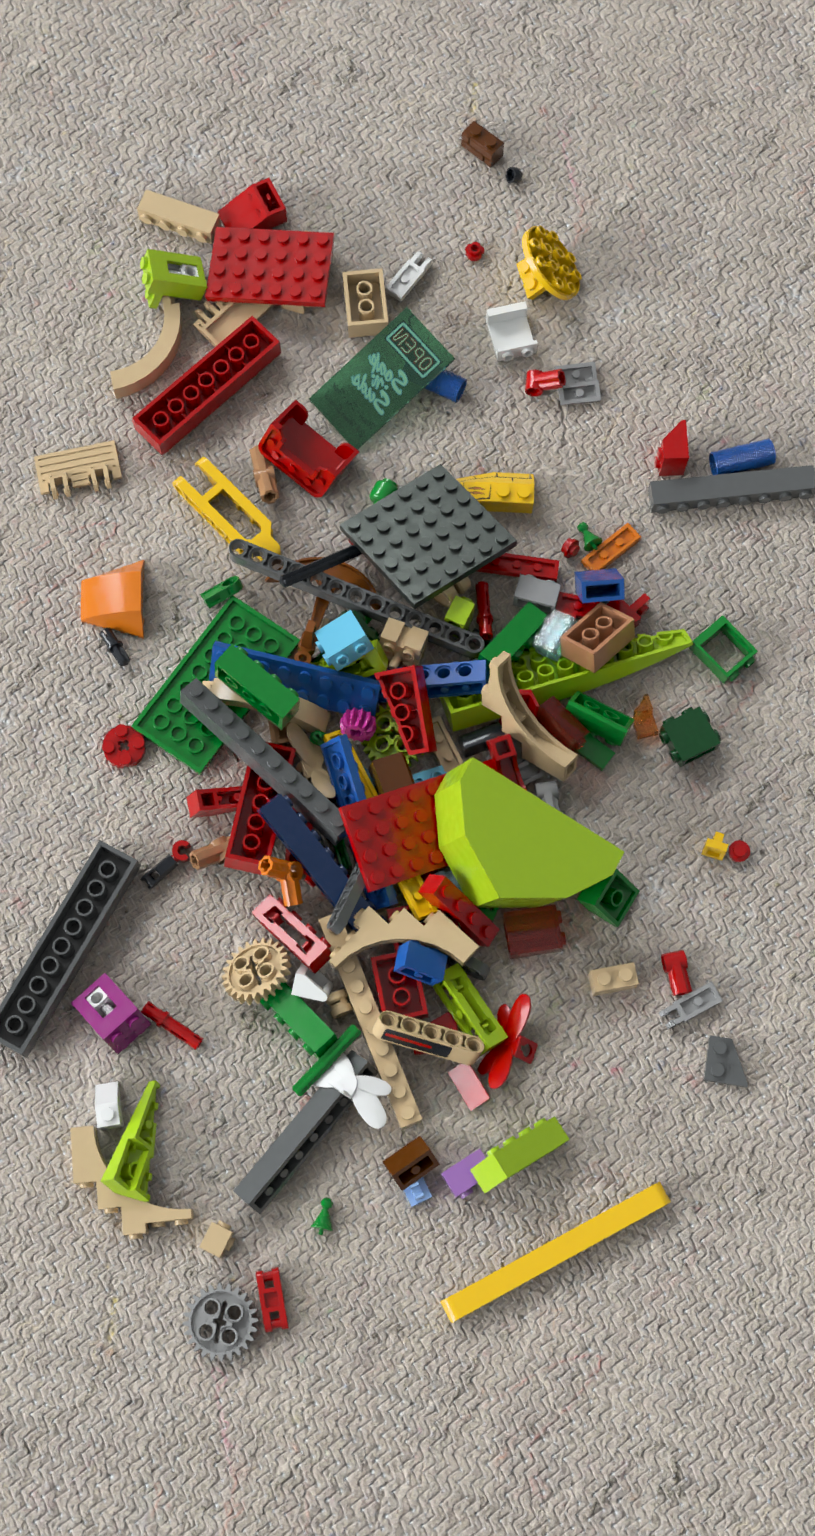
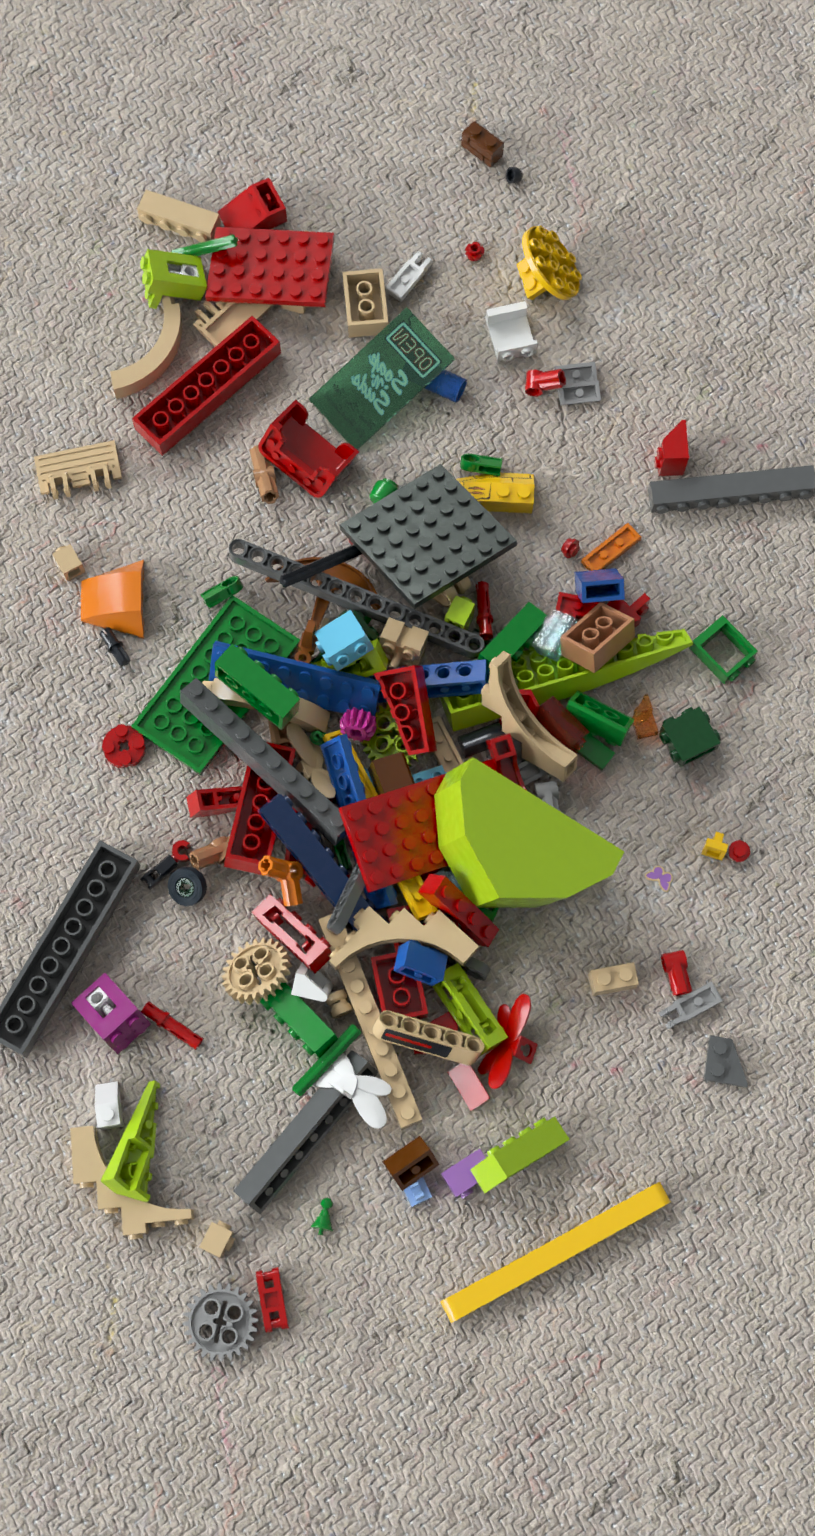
yellow piece [172,456,281,565] -> none
red plate [477,553,559,582] -> none
clear red brick [502,904,566,959] -> none
light grey brick [513,574,561,616] -> none
green piece [577,522,602,551] -> none
green slope [577,868,640,927] -> none
blue piece [709,439,776,475] -> none
none -> tan brick [52,544,85,581]
none -> black bush [168,867,207,906]
none -> green axle [171,235,238,256]
none -> green piece [460,453,502,476]
none -> medium lavender sticker [645,866,673,892]

